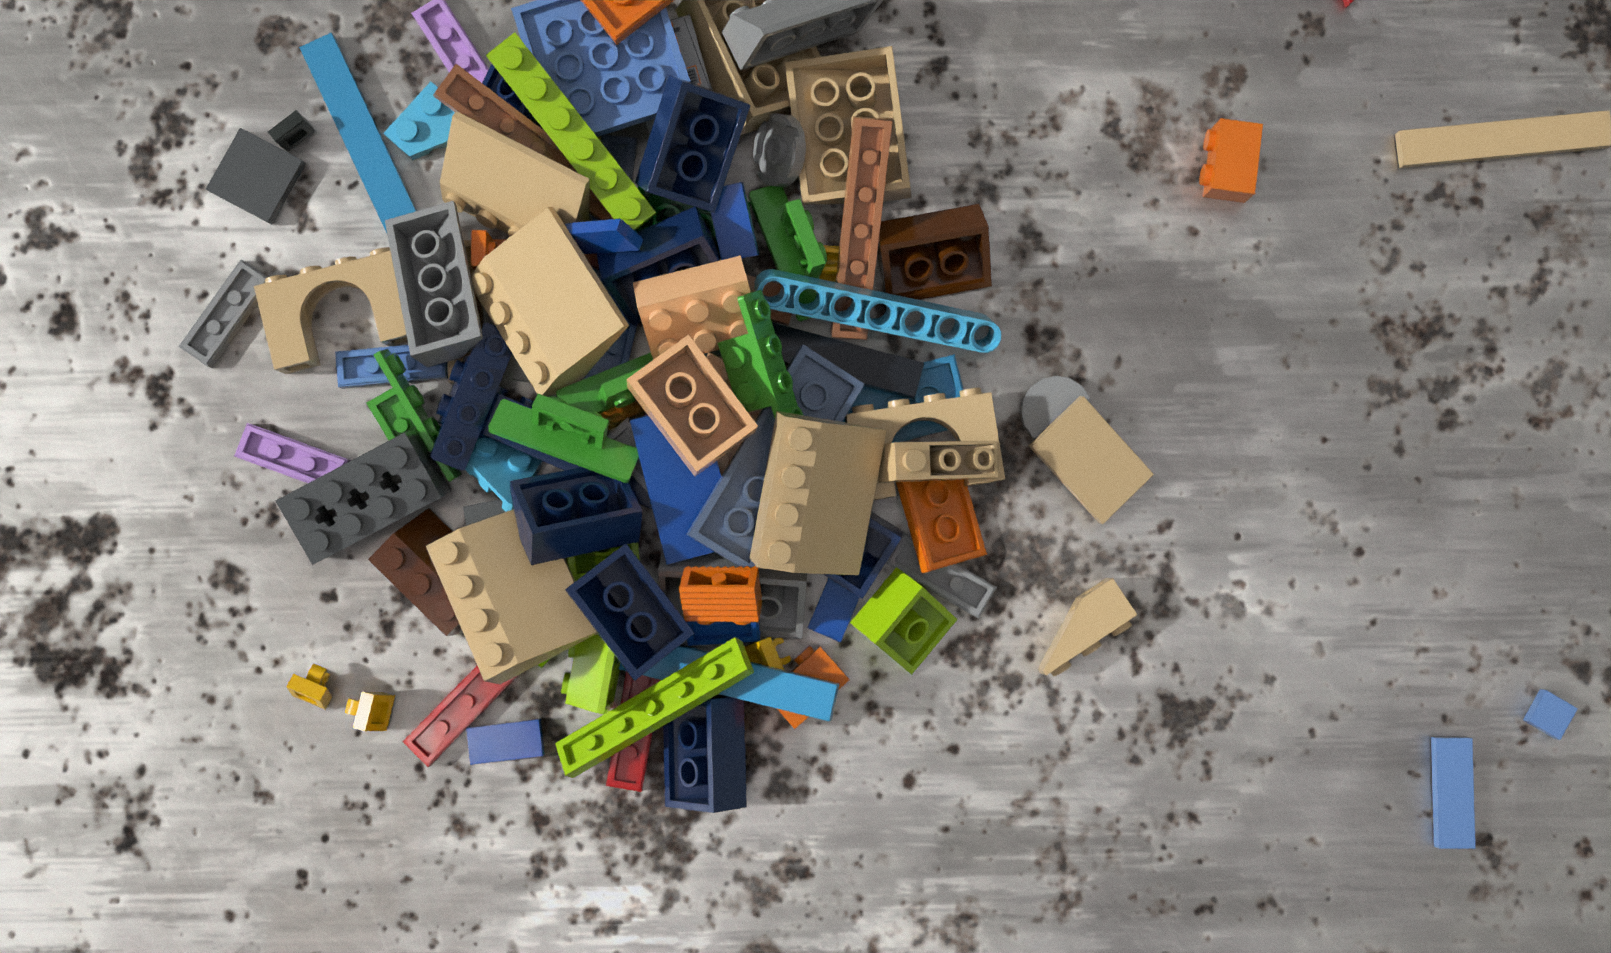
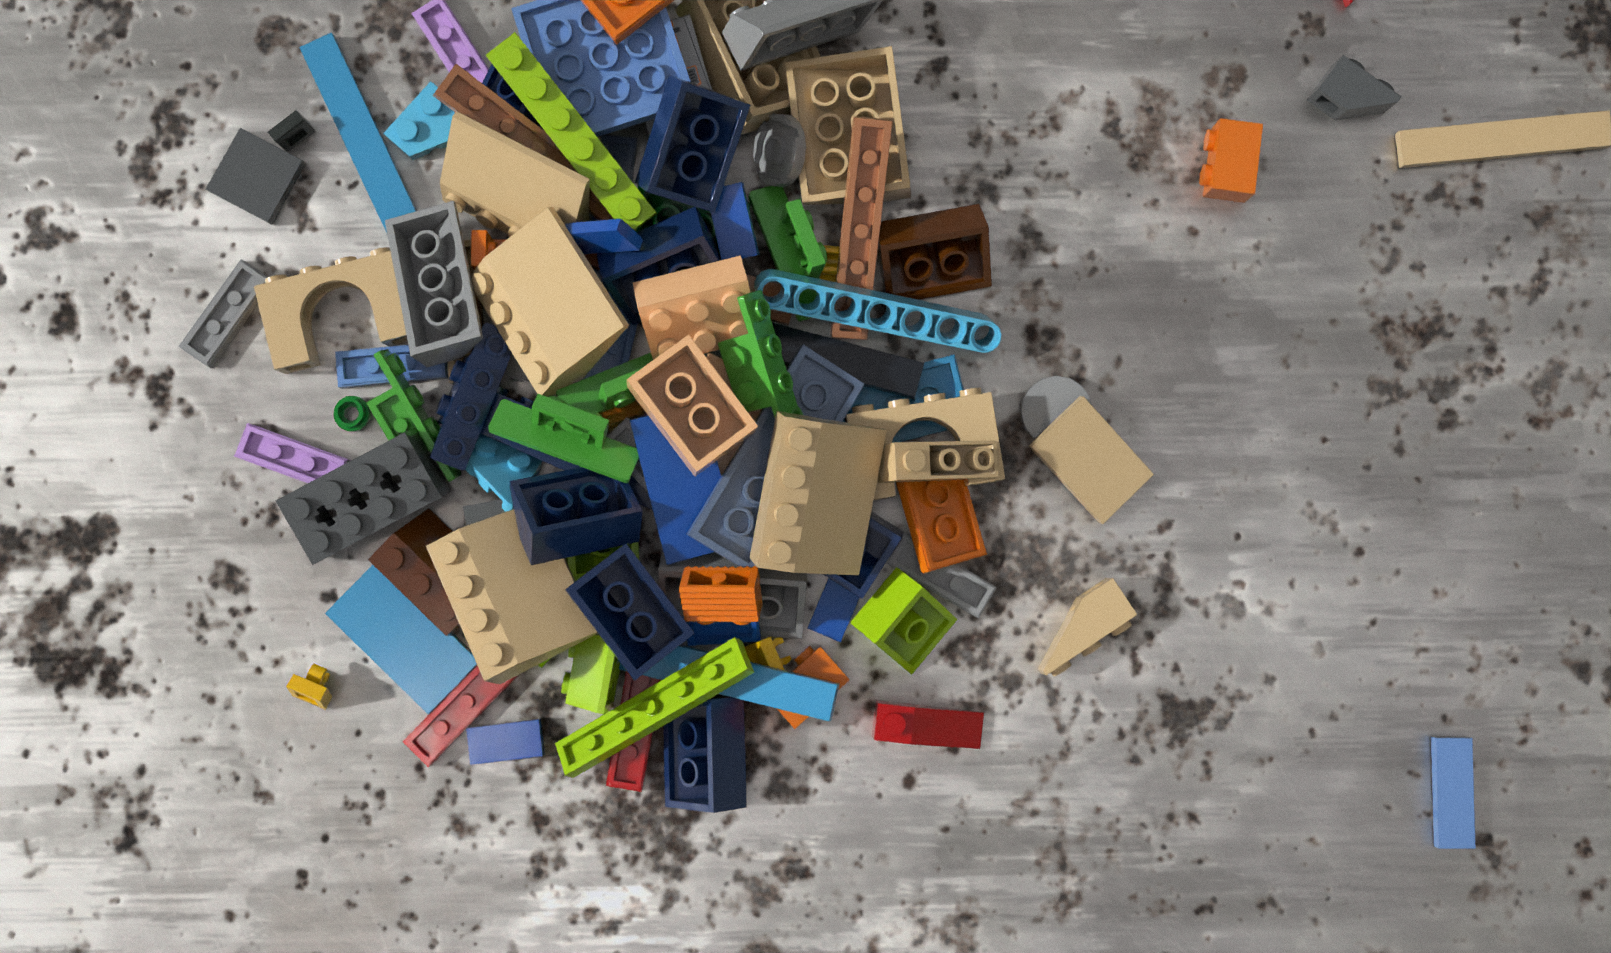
yellow tile [345,691,395,731] -> none
medium blue tile [1523,689,1578,740] -> none
none -> dark azure tile [325,564,477,714]
none -> green plate [333,396,371,432]
none -> red slope [872,700,984,749]
none -> dark grey slope [1307,55,1402,120]

